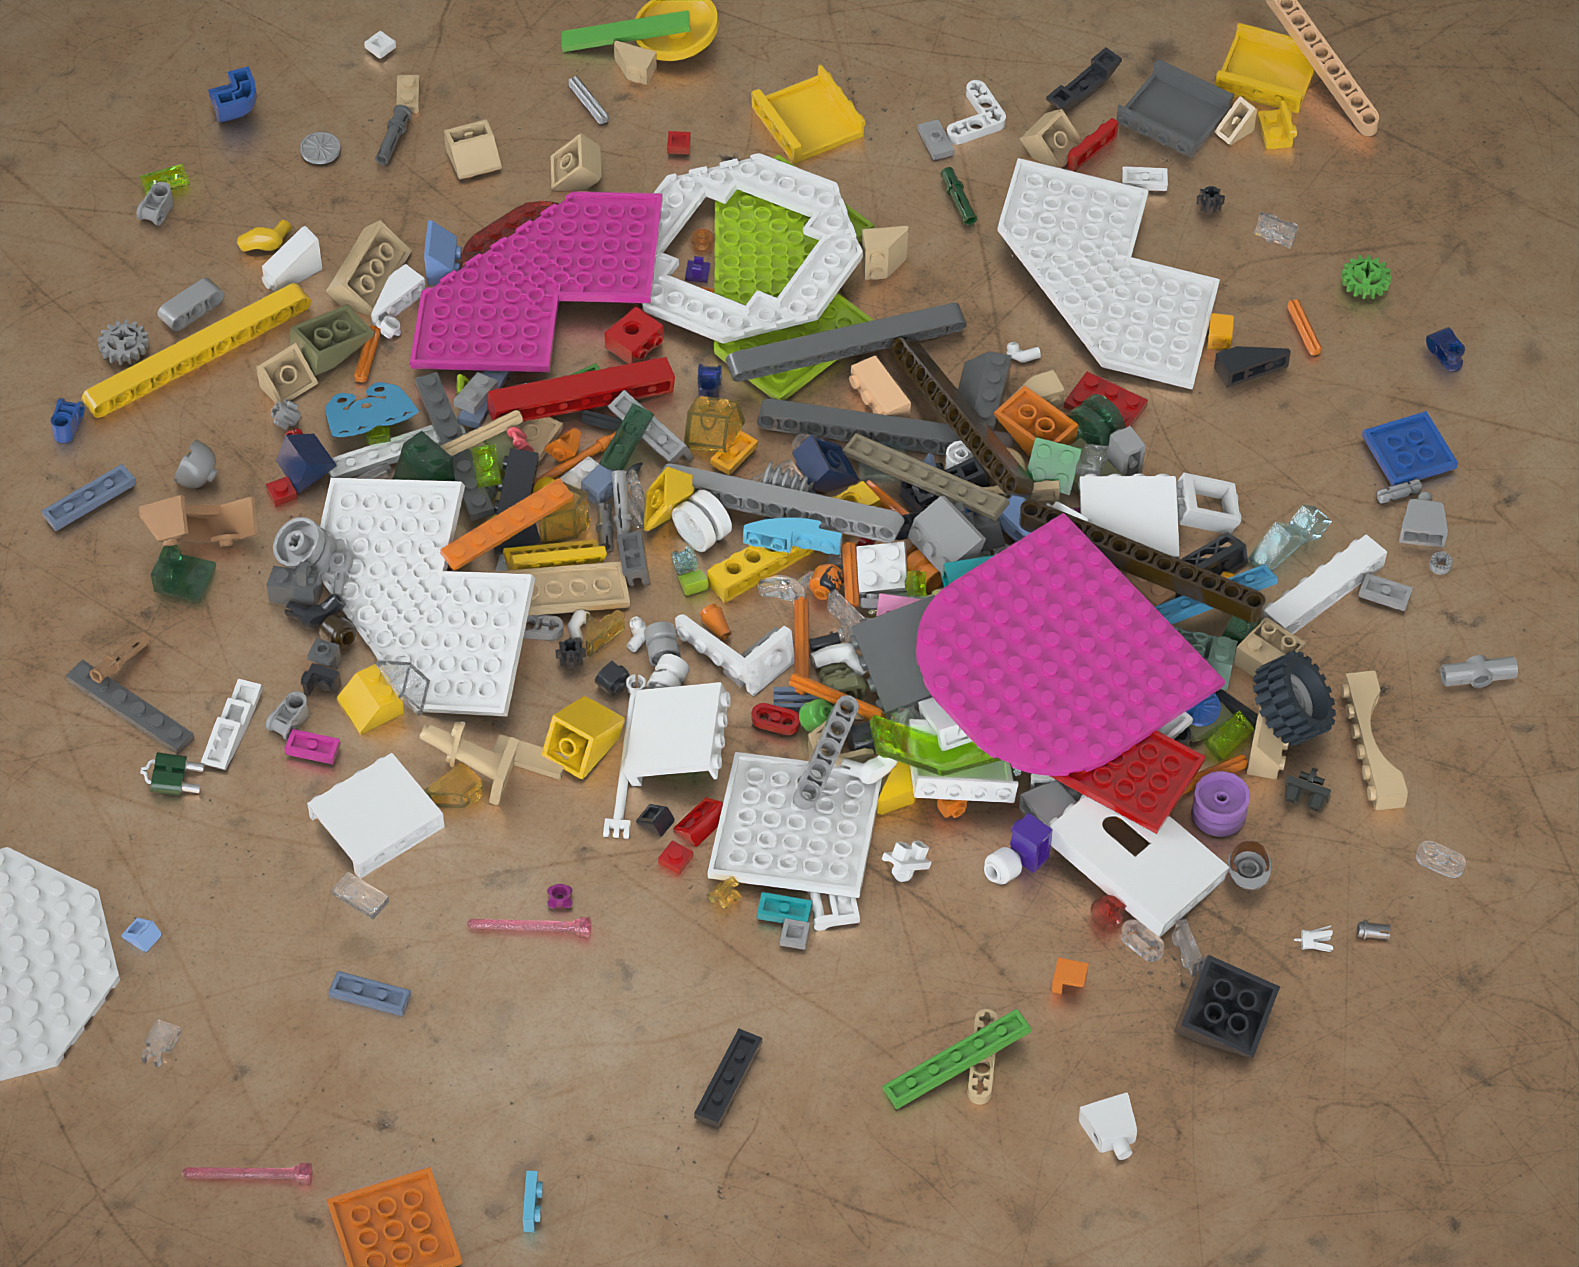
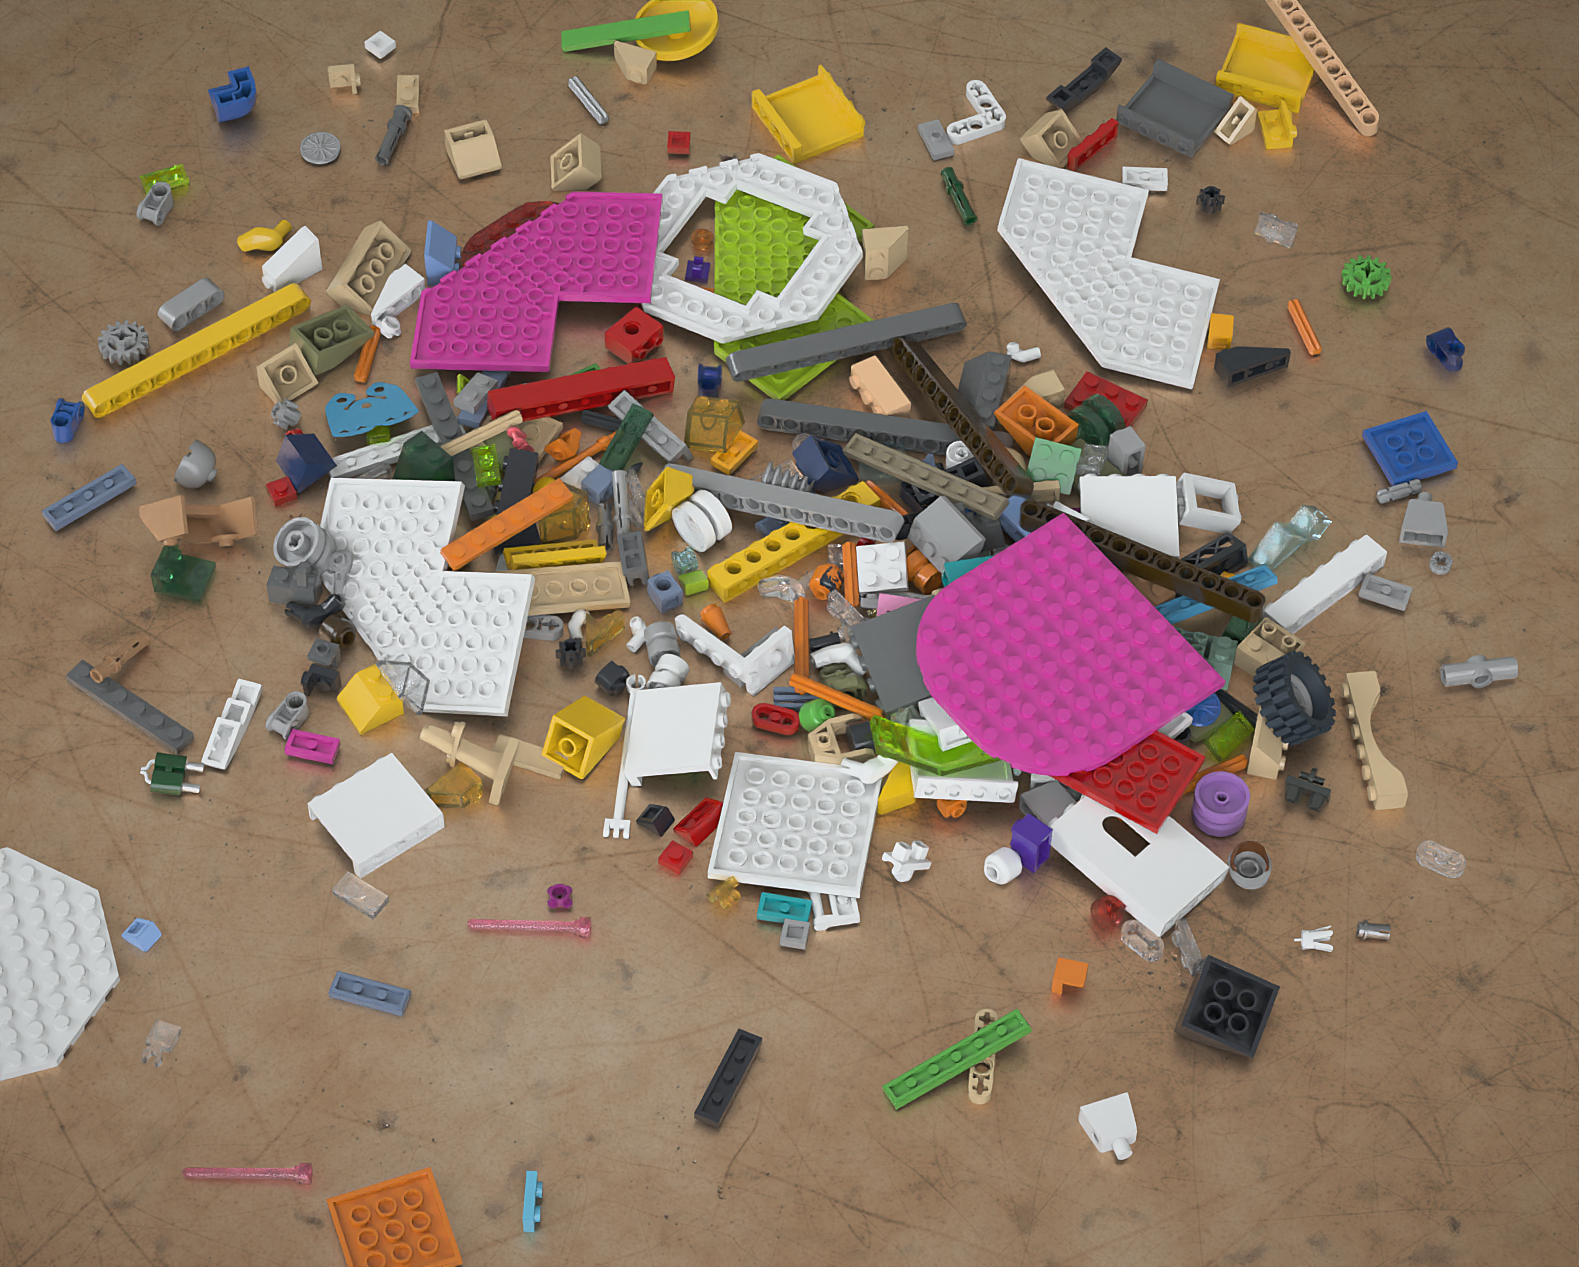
medium azure slope [743,518,842,555] -> none
light grey beam [793,695,859,810] -> none
clear neon green plate [905,571,926,596] -> none
none -> tan bracket [328,64,361,94]
none -> sand blue brick [647,570,683,614]

